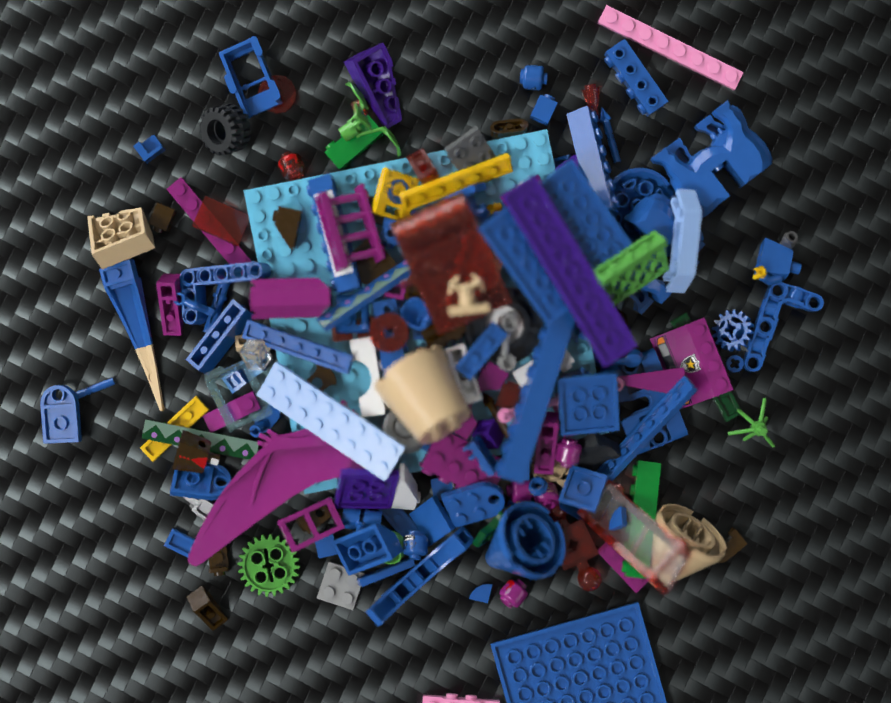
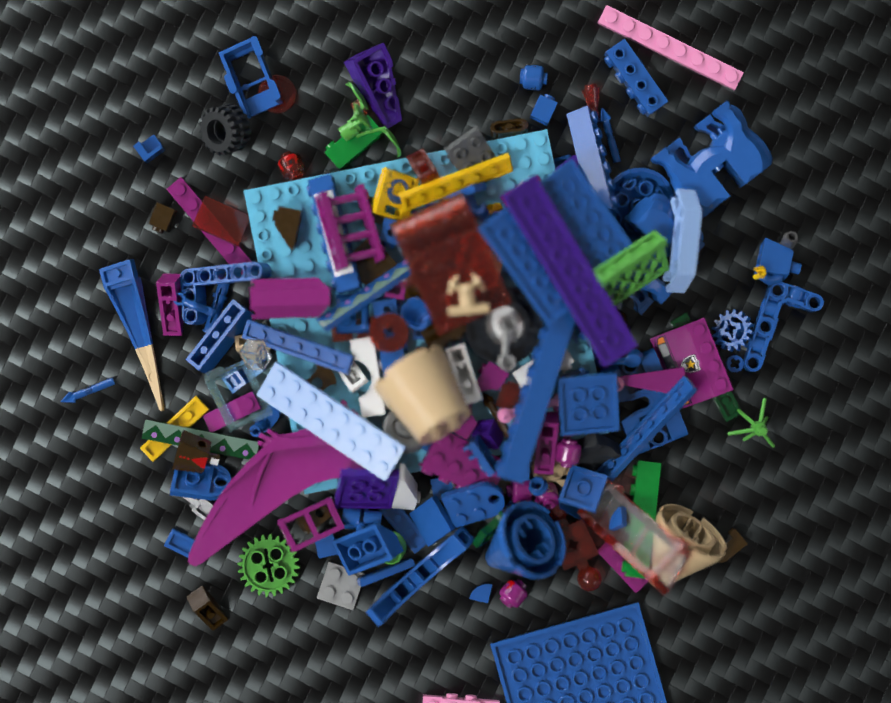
plate [40,385,82,444] -> none
tan wedge [87,208,155,269] -> none
dark brown bracket [208,546,230,576] -> none
blue head [403,531,428,560] -> none
blue plate [455,322,508,380] -> none
none -> white slope [339,361,369,393]

